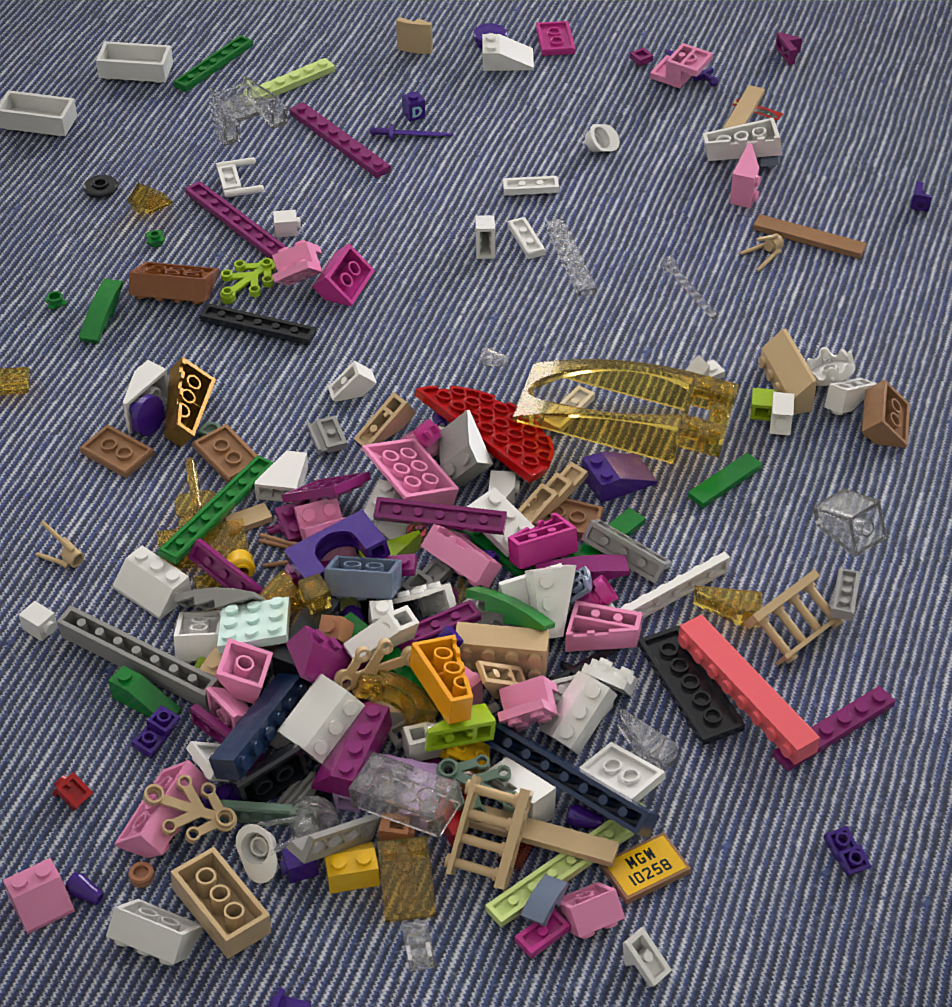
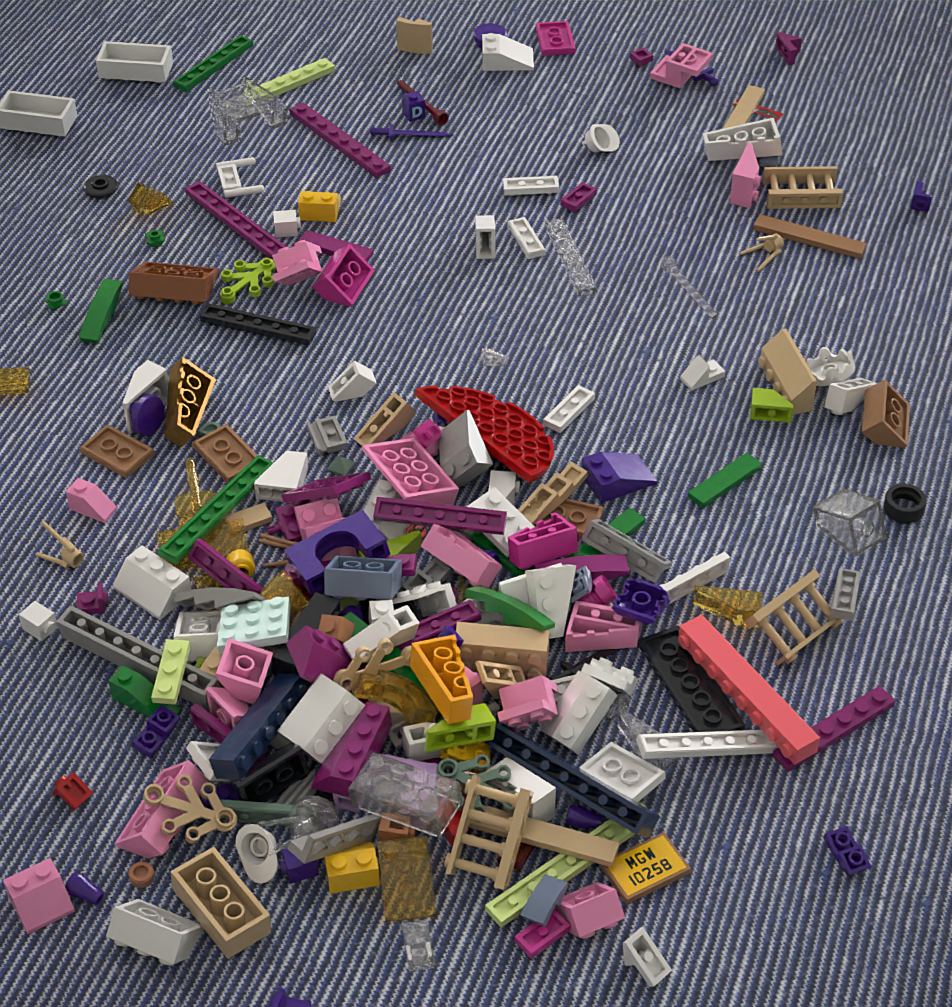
clear yellow brick [298,573,332,614] -> none
clear yellow windscreen [513,359,739,464] -> none
white slope [769,392,794,435] -> none
none -> bright pink slope [66,478,117,523]
none -> magenta bracket [77,583,109,615]
none -> yellowish green plate [151,639,190,704]
none -> yellow slope [298,191,341,222]
none -> magenta tile [298,230,374,262]
none -> sand green slope [327,456,355,476]
none -> dark red piece [397,80,449,126]
none -> magenta plate [560,182,597,212]
none -> clear plate [605,691,630,723]
none -> dark purple slope [612,579,670,625]
none -> white tile [636,730,777,759]
none -> tan fence [763,166,843,209]
none -> black tyre [884,483,926,524]

